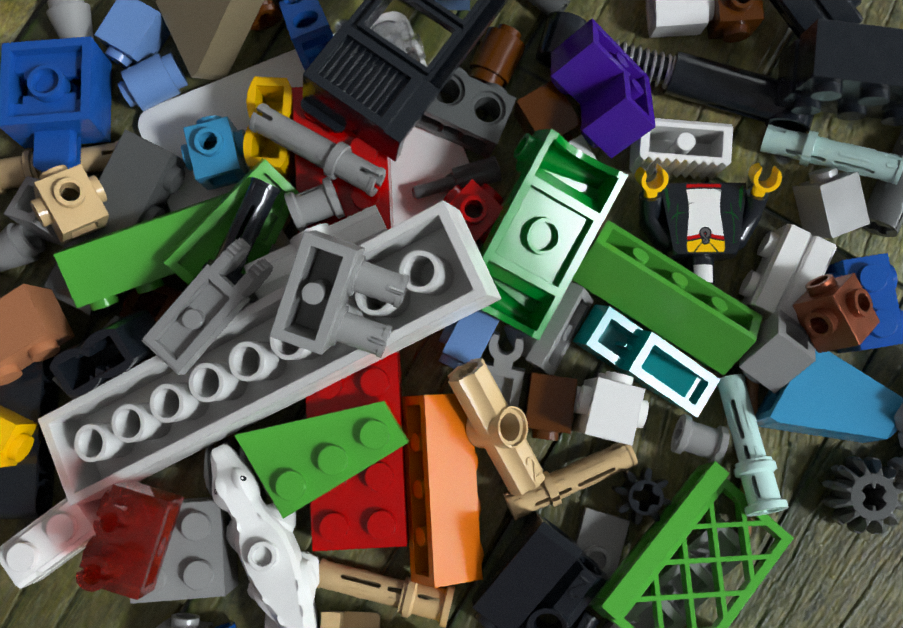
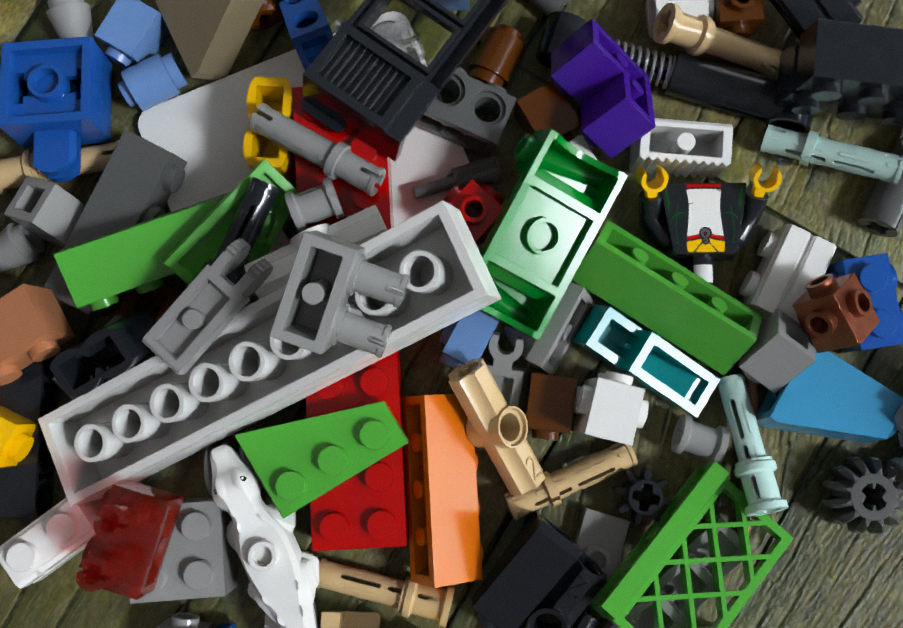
tan brick [30,164,109,245] -> none
dark azure brick [181,115,248,191] -> none
light grey brick [792,166,870,238] -> none
none -> tan pin [652,2,782,76]

